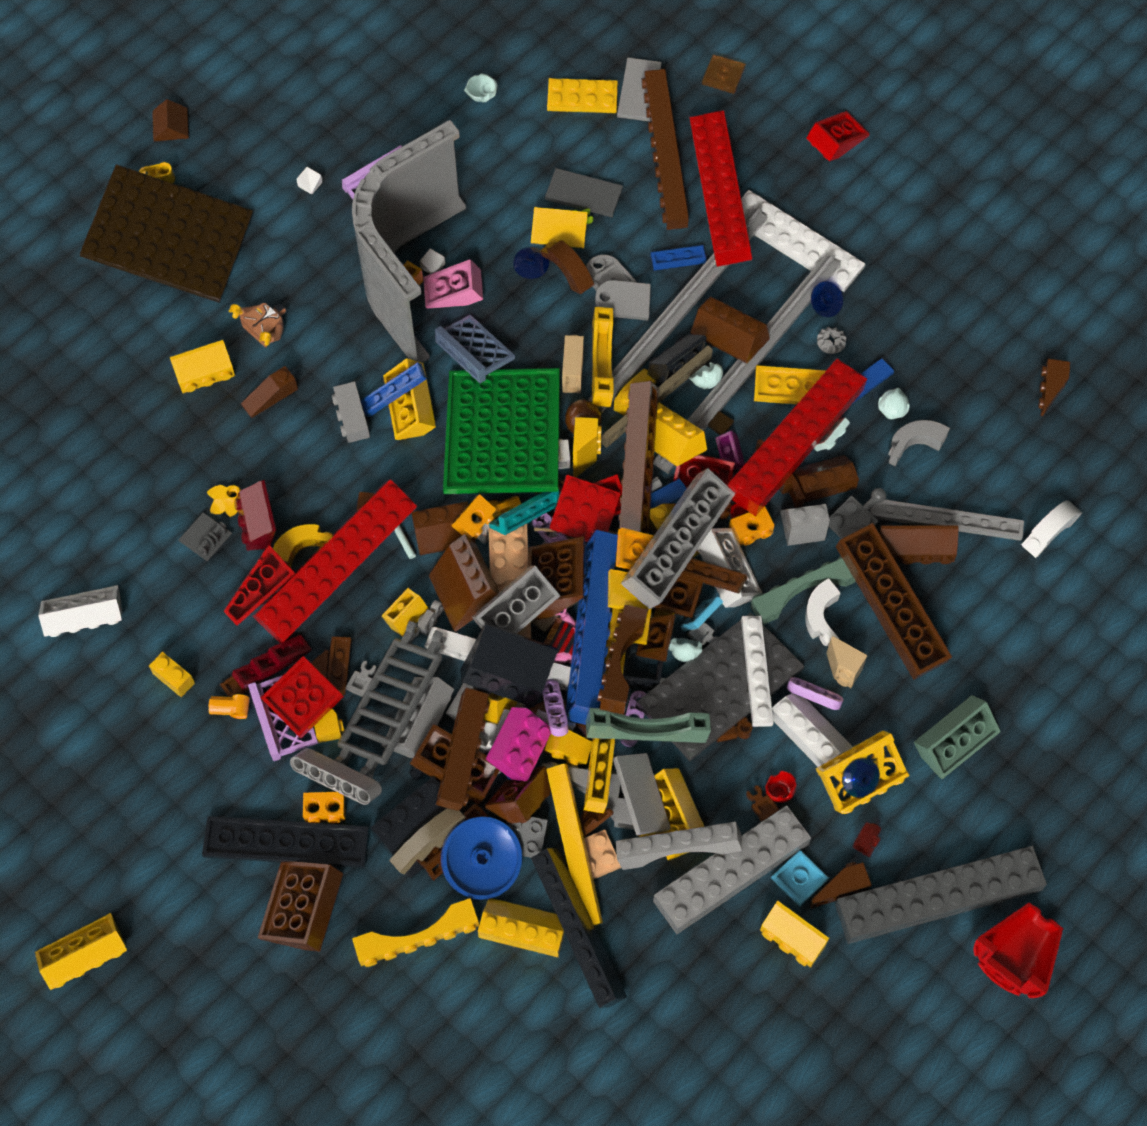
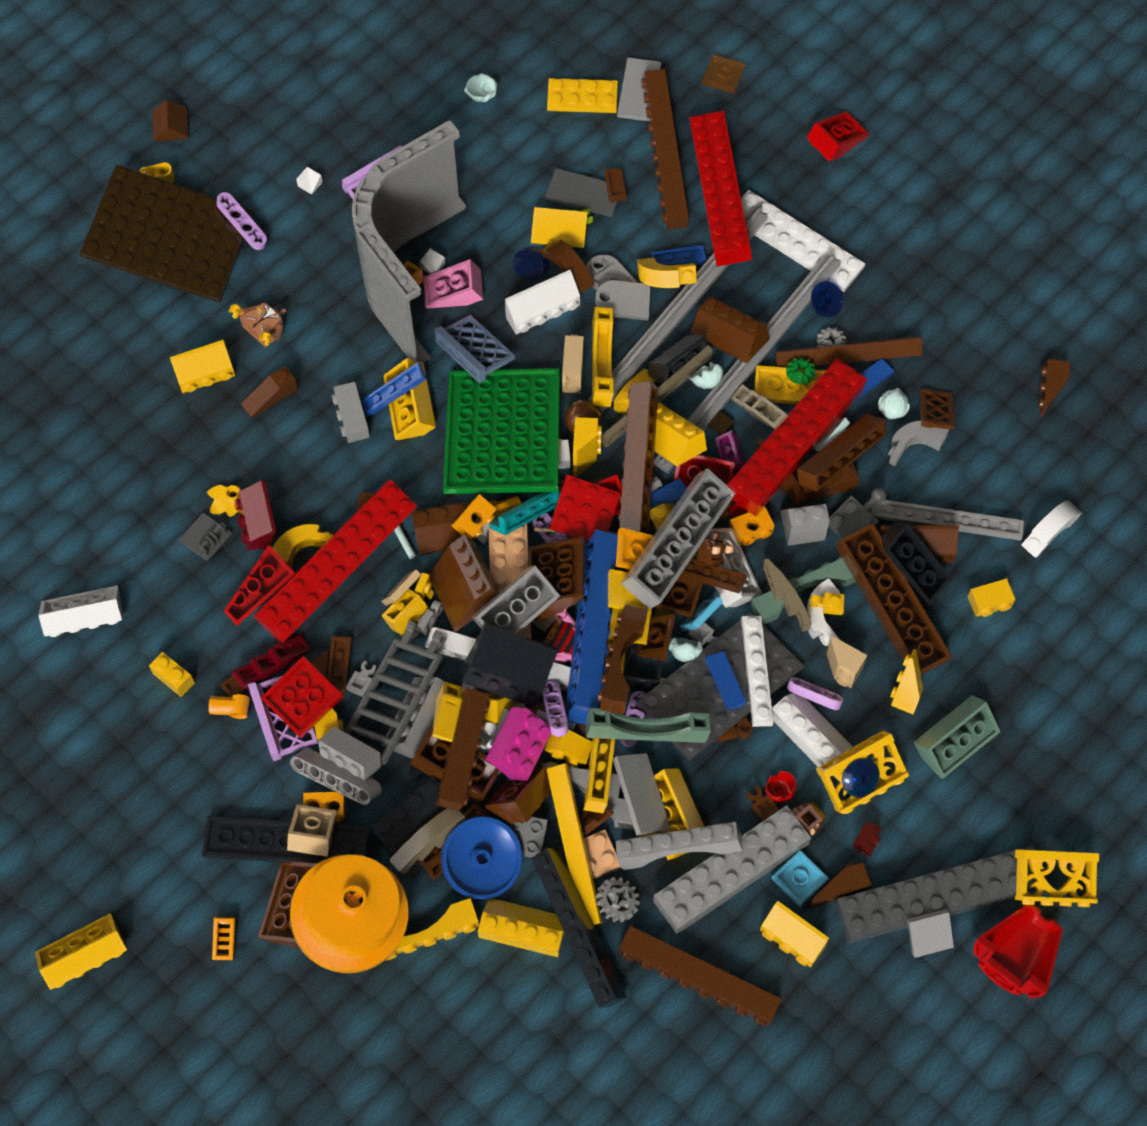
none -> light orange slope [212,918,236,960]
none -> lavender beam [217,192,267,250]
none -> tan slope [287,804,337,857]
none -> light orange piece [290,854,408,973]
none -> light grey brick [318,727,381,780]
none -> tan tile [381,570,421,606]
none -> yellow plate [415,573,434,601]
none -> yellow slope [433,681,463,742]
none -> white slope [505,270,580,334]
none -> light grey gear [595,877,640,922]
none -> reddish brown tile [604,168,627,203]
none -> reddish brown brick [619,926,782,1026]
none -> yellow arch [637,258,697,288]
none -> reddish brown piece [697,531,734,566]
none -> blue tile [705,651,747,711]
none -> dark tan slope [730,384,788,430]
none -> dark tan slope [763,559,812,632]
none -> reddish brown tile [775,336,922,368]
none -> green gear [786,357,816,385]
none -> reddish brown piece [792,801,826,835]
none -> reddish brown brick [797,414,886,491]
none -> yellow plate [809,592,844,615]
none -> black slope [882,522,951,606]
none -> yellow slope [890,649,923,714]
none -> light grey tile [907,909,954,958]
none -> reddish brown window [920,388,955,430]
none -> yellow brick [967,579,1015,617]
none -> yellow fence [1015,850,1099,907]

